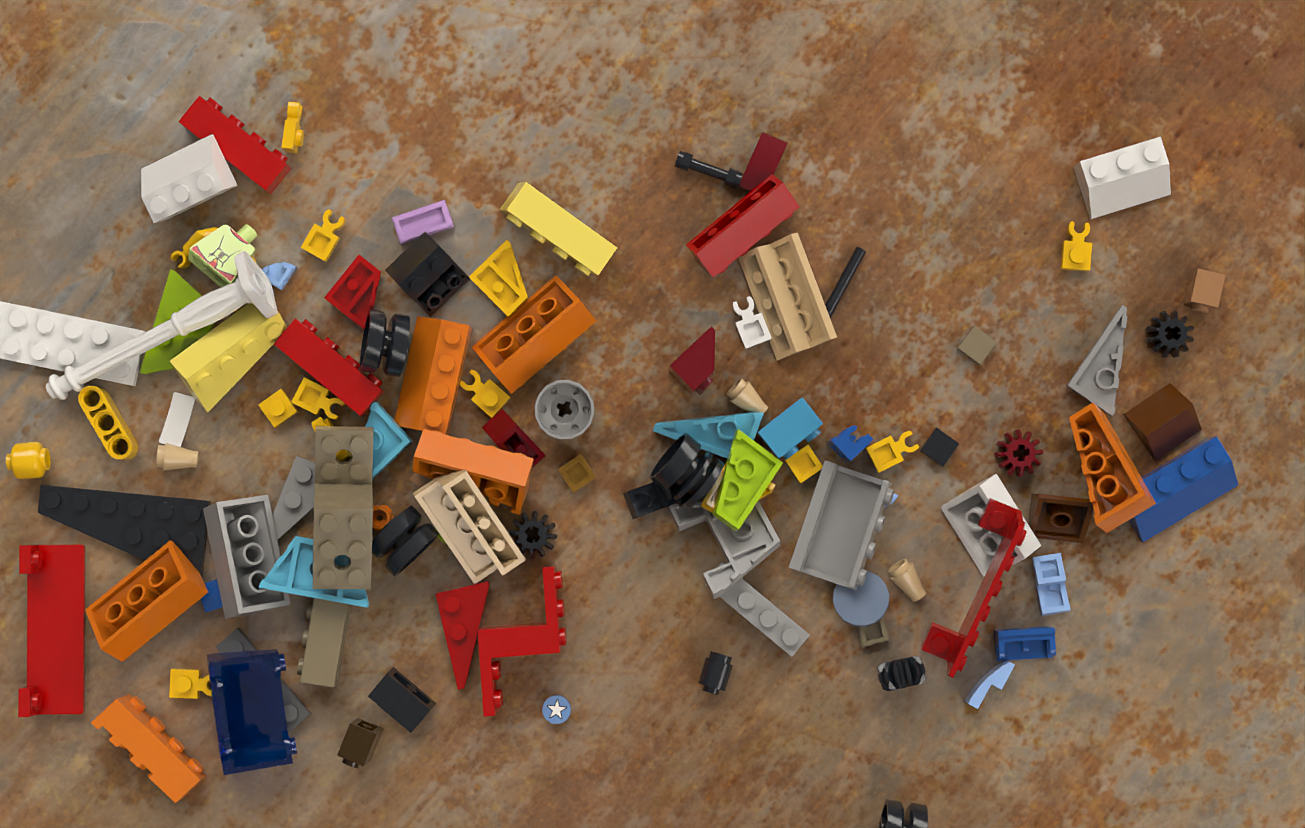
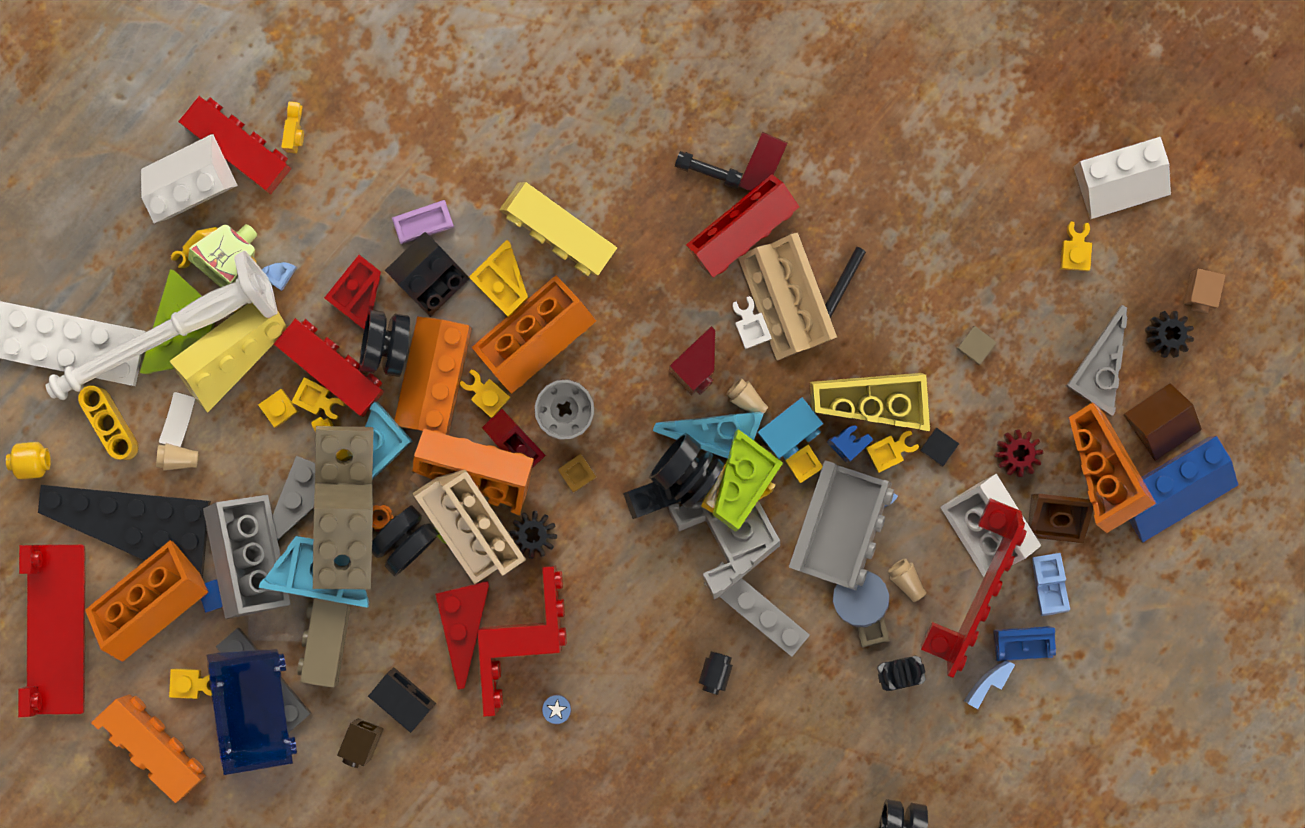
yellow plate [300,209,346,262] -> none
none -> light yellow wedge [810,373,930,431]

